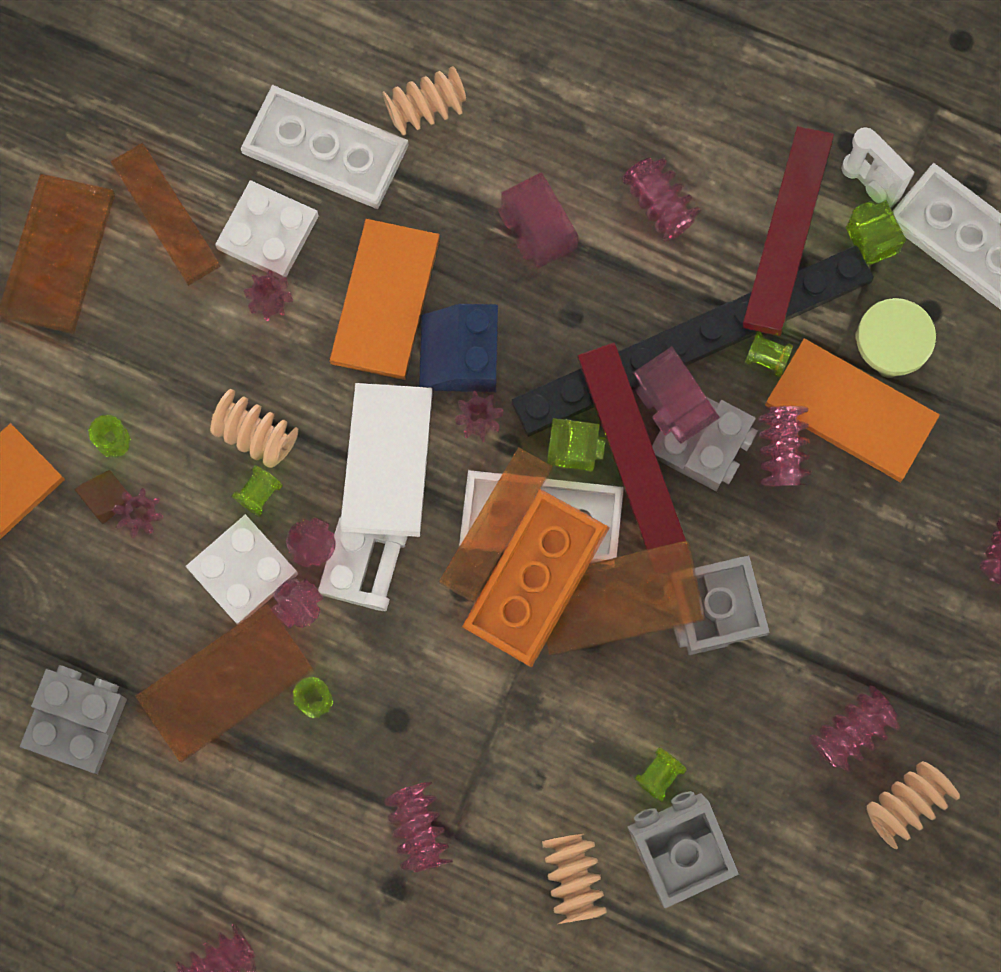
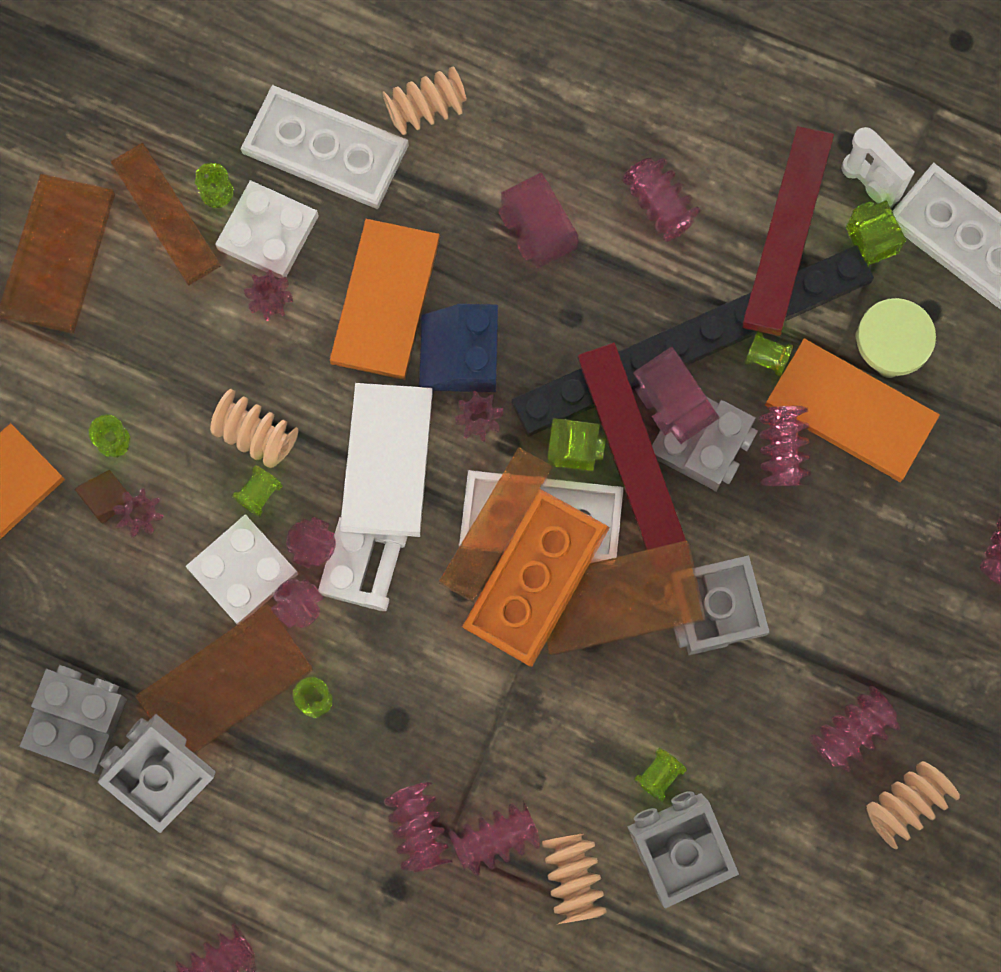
none -> light grey plate [97,714,216,833]
none -> clear neon green bush [195,163,233,208]
none -> clear pink piece [448,801,541,876]

